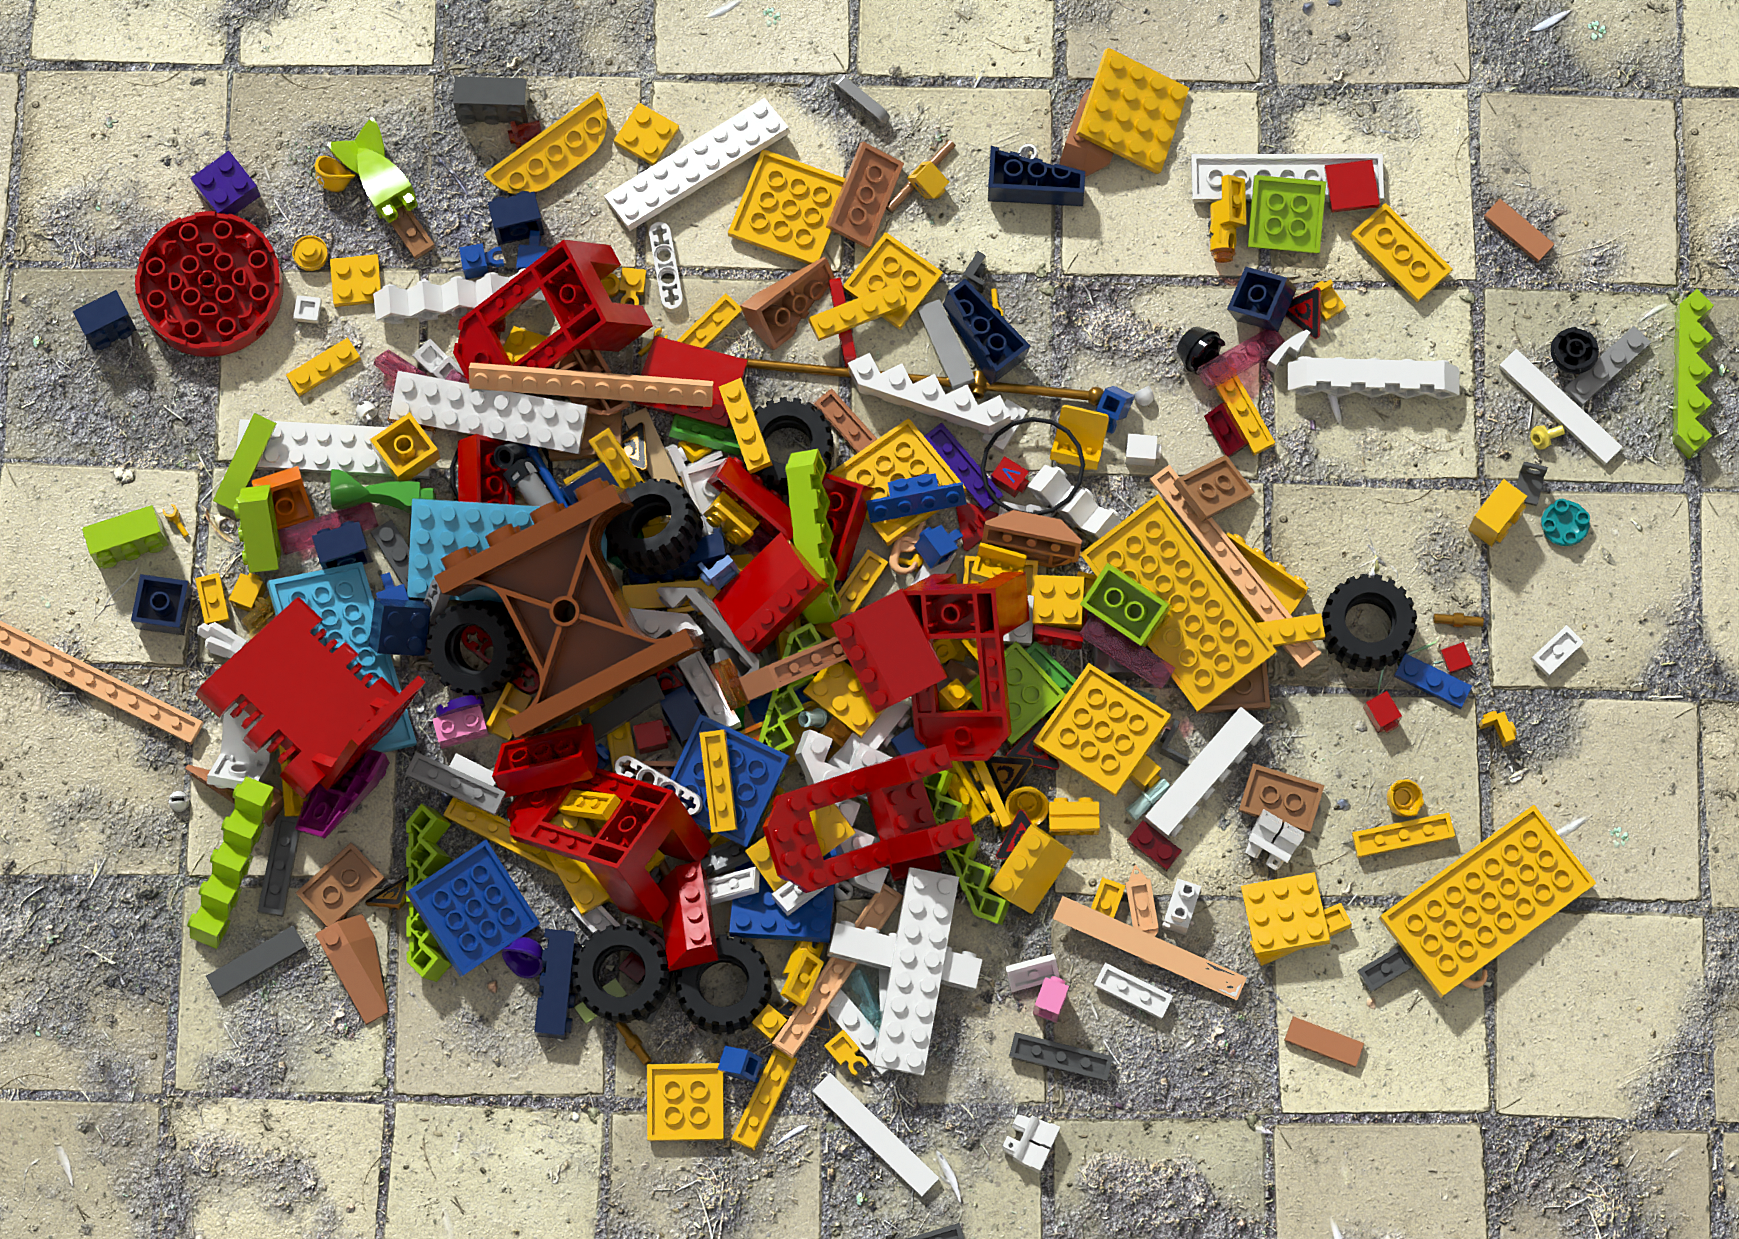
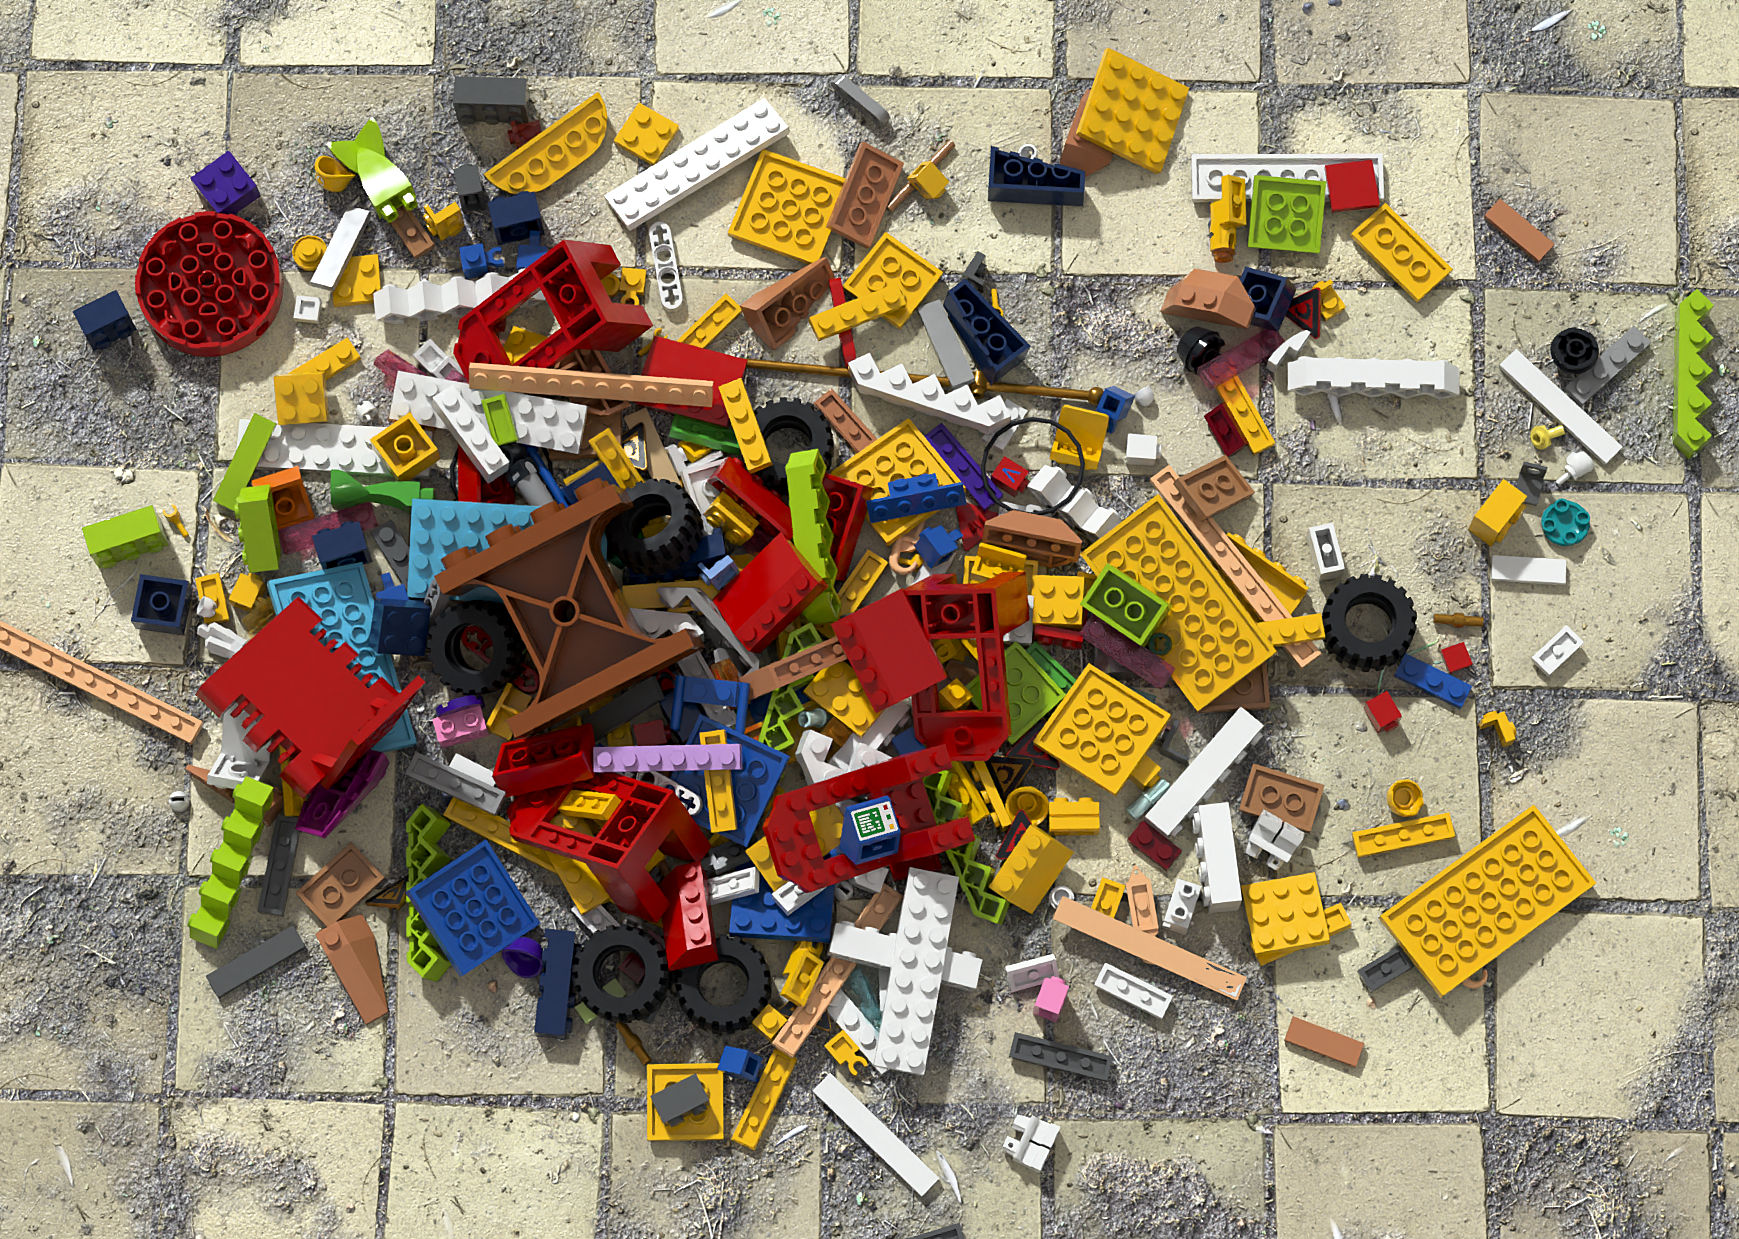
none -> white hinge [196,596,217,618]
none -> yellow brick [273,371,329,425]
none -> tile [310,206,371,292]
none -> yellow bracket [423,202,465,241]
none -> white brick [432,384,509,483]
none -> dark grey brick [454,164,486,213]
none -> lime tile [481,394,519,446]
none -> lavender plate [593,744,742,773]
none -> dark grey brick [650,1073,710,1128]
none -> blue plate [670,675,750,735]
none -> blue slope [839,796,901,865]
none -> white plate [1049,886,1074,909]
none -> dark green bush [1149,633,1172,655]
none -> nougat wedge [1160,268,1256,329]
none -> white brick [1192,802,1242,914]
none -> white brick [1306,523,1345,582]
none -> white tile [1491,555,1566,585]
none -> white piece [1555,451,1594,486]

